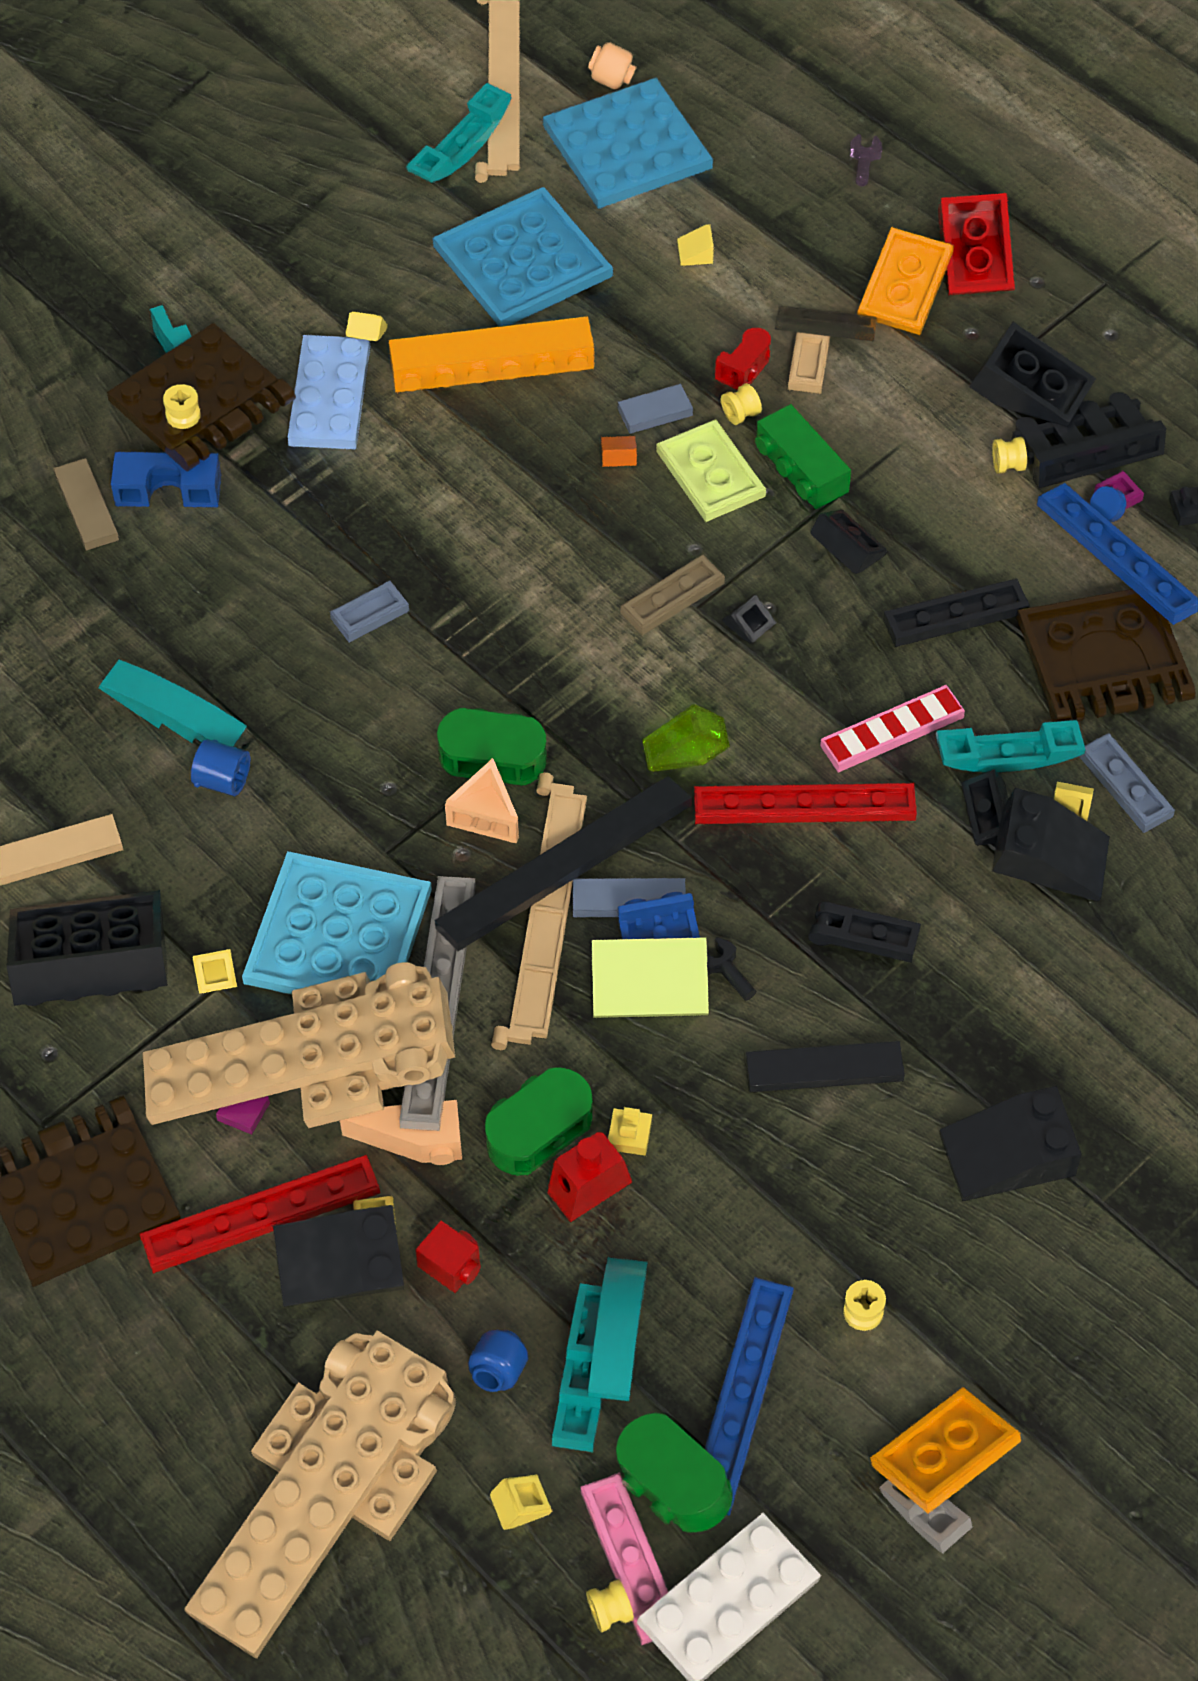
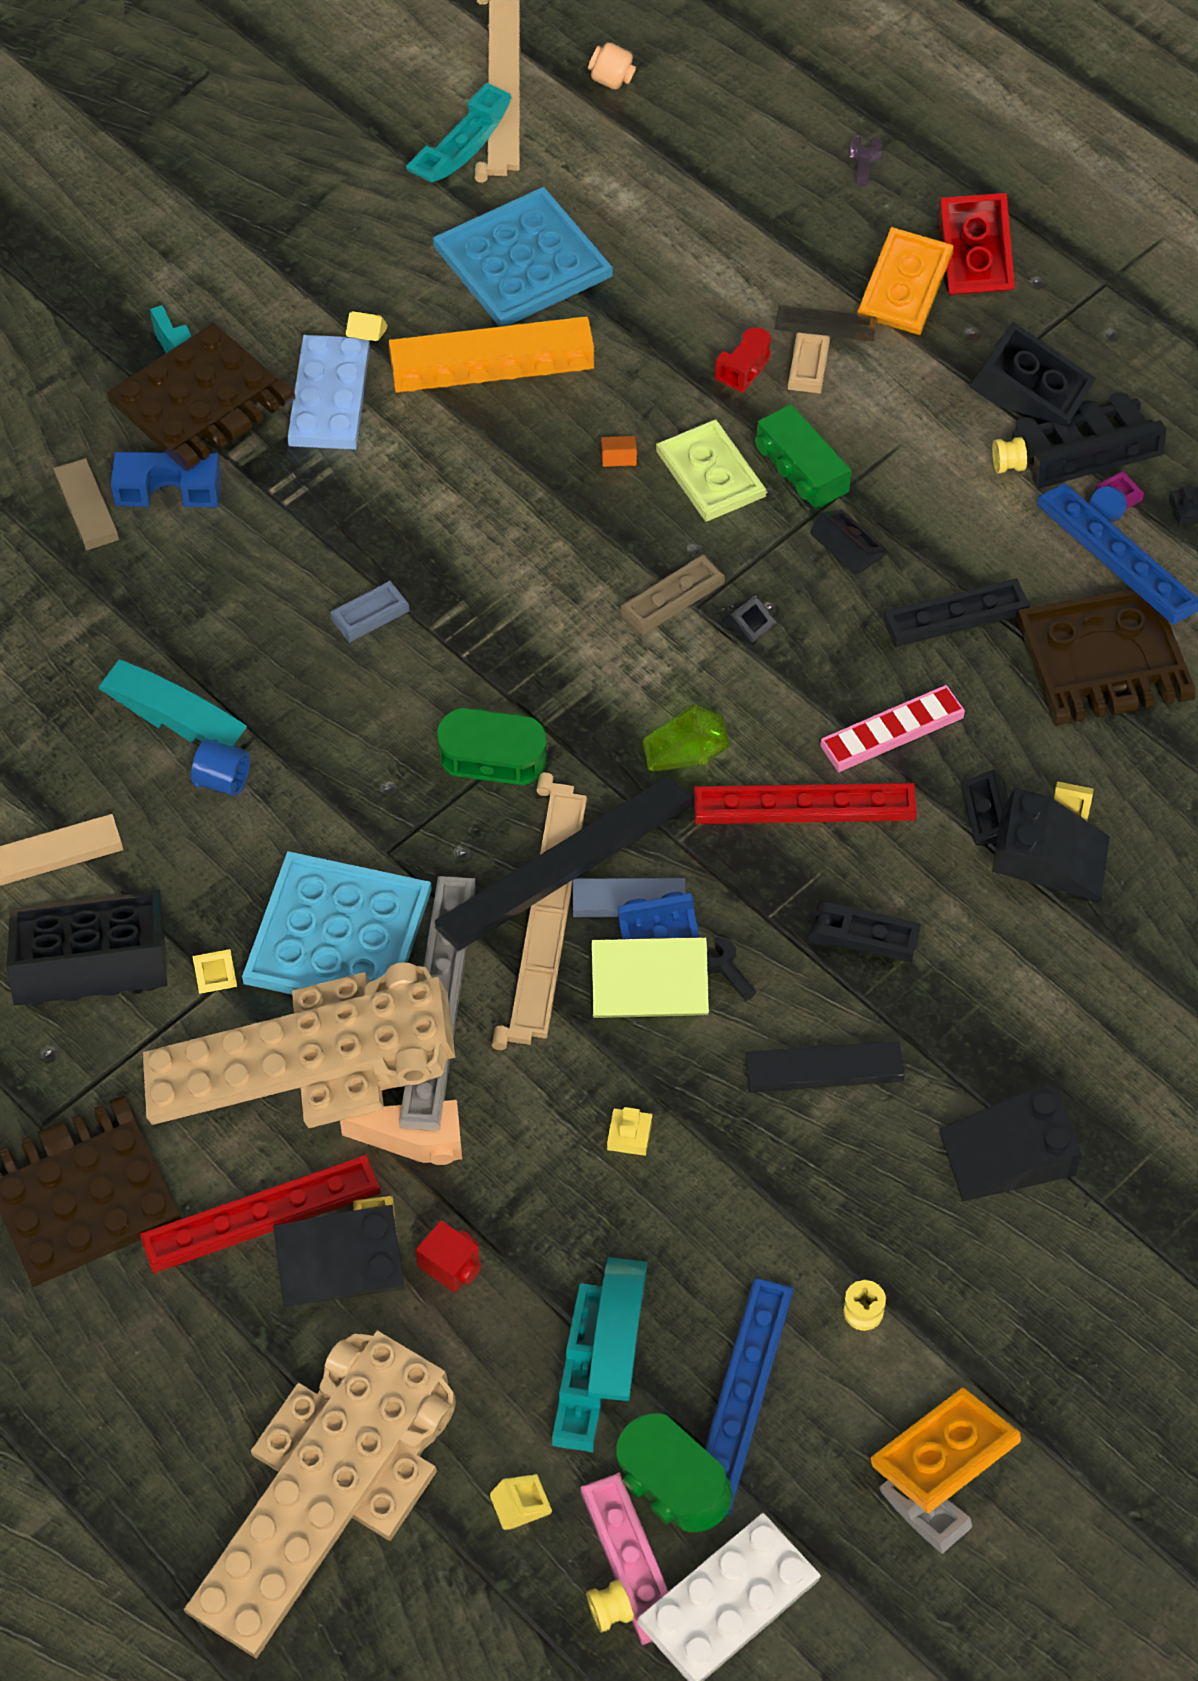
light yellow wheel [163,384,200,429] -> none
magenta tile [216,1096,270,1135] -> none
light nougat slope [445,758,519,843] -> none
blue head [468,1330,528,1392] -> none
green brick [485,1068,593,1176] -> none
dark azure plate [543,78,713,209] -> none
red torso [548,1132,632,1222] -> none
sand blue tile [618,384,693,434] -> none
light yellow slope [677,224,714,266] -> none
light yellow wheel [721,383,762,425] -> none
teal slope [936,720,1086,772] -> none
sand blue tile [1079,733,1175,833] -> none

